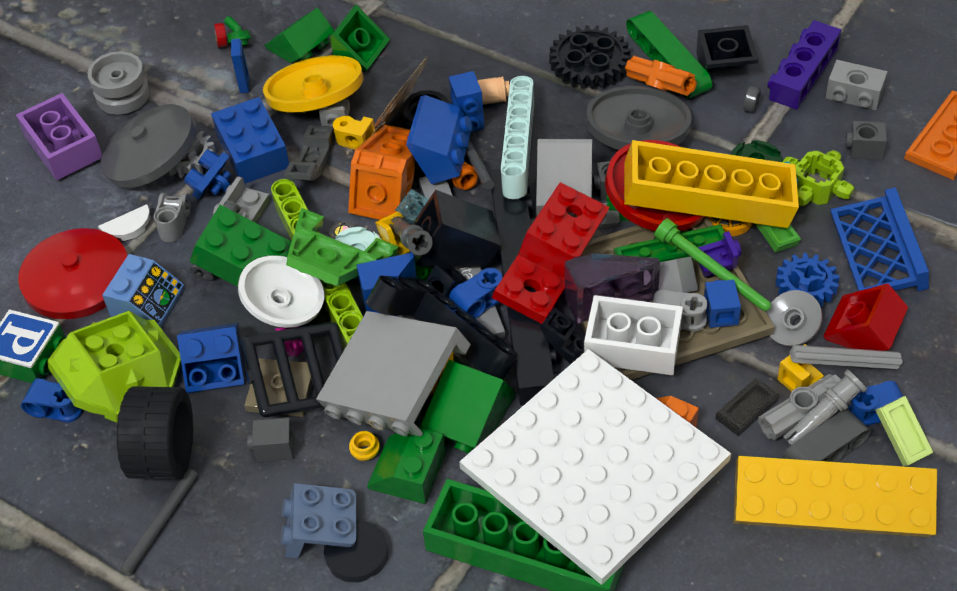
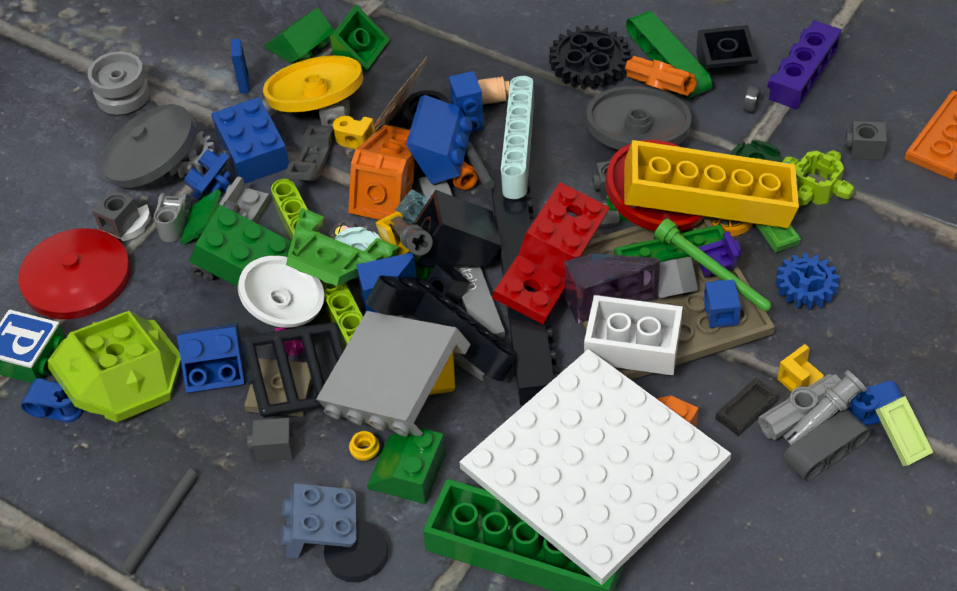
medium lavender brick [16,93,102,181] -> none
medium blue slope [102,254,185,328] -> none
black tyre [117,386,193,480] -> none
red tile [214,23,227,48] -> none
green plate [224,16,252,46] -> none
green slope [420,360,516,454] -> none
blue piece [449,268,502,319] -> none
light grey slope [536,139,592,217] -> none
black slope [540,307,585,364] -> none
light grey piece [652,289,707,332] -> none
yellow brick [733,456,937,537] -> none
light grey dish [766,290,822,347] -> none
light grey axle [789,345,903,369] -> none
red slope [823,283,908,351] -> none
light grey brick [826,59,888,110] -> none
blue fence [830,187,929,291] -> none
none -> dark grey brick [93,190,140,238]
none -> green piece [180,189,221,245]

